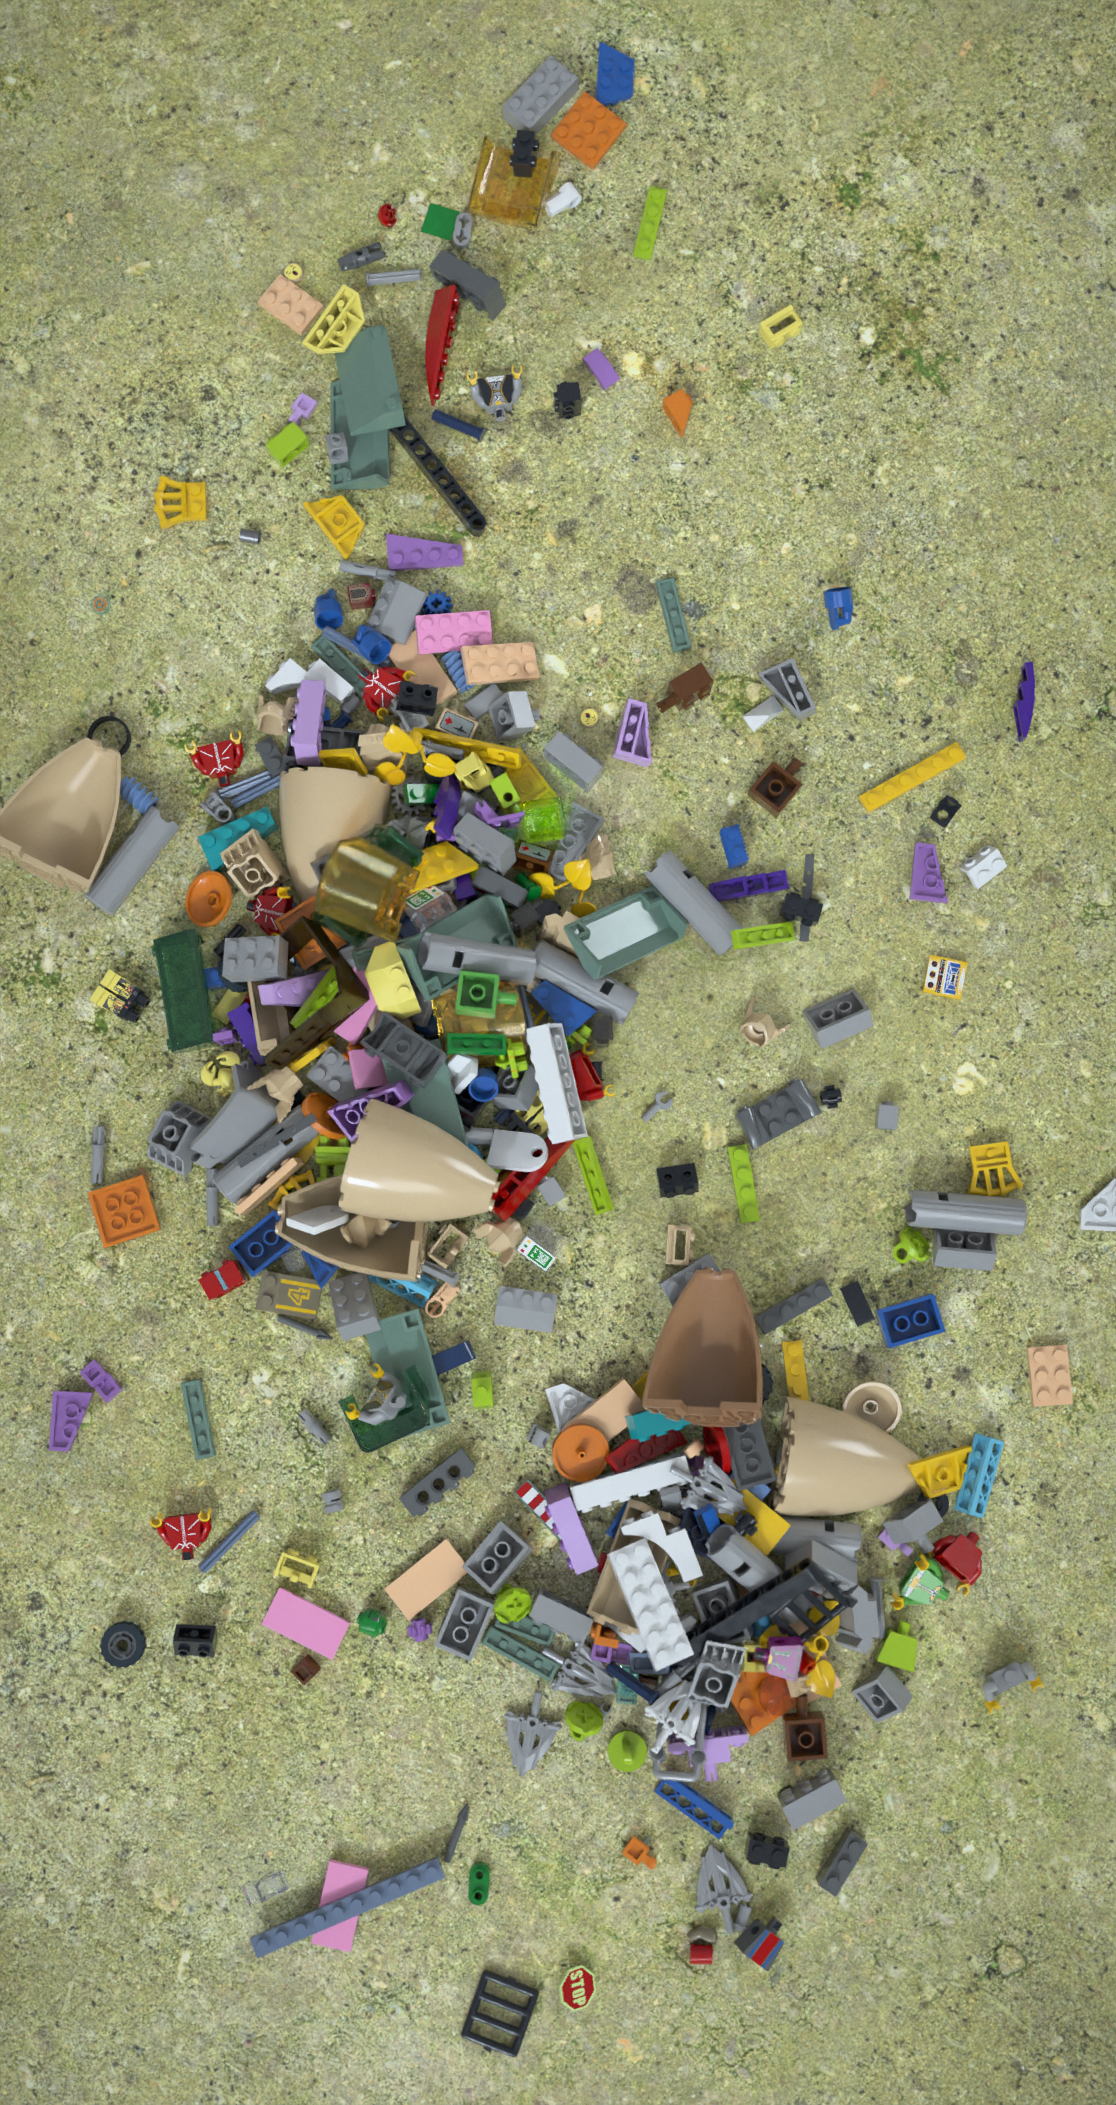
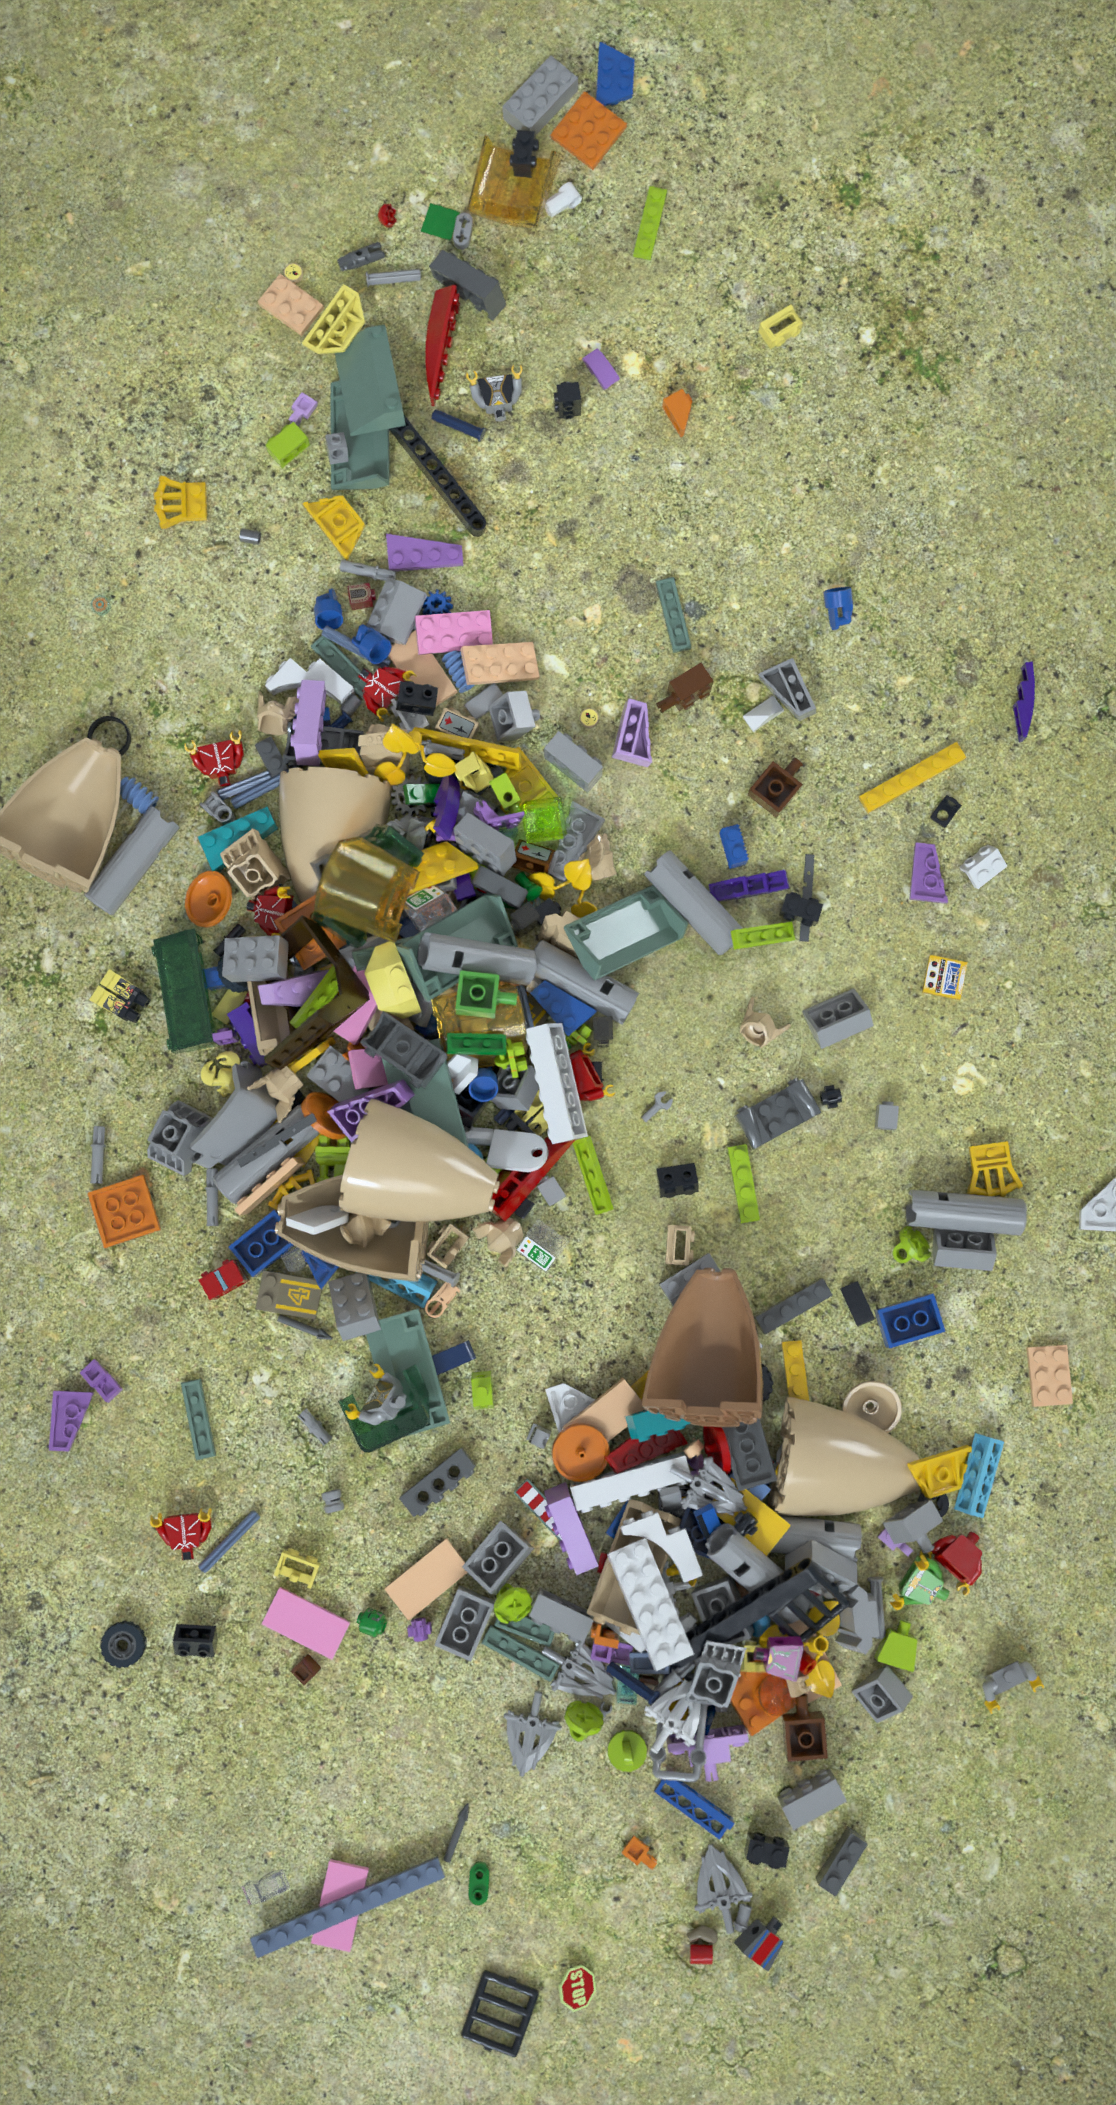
light grey slope [494,1286,558,1333] -> none

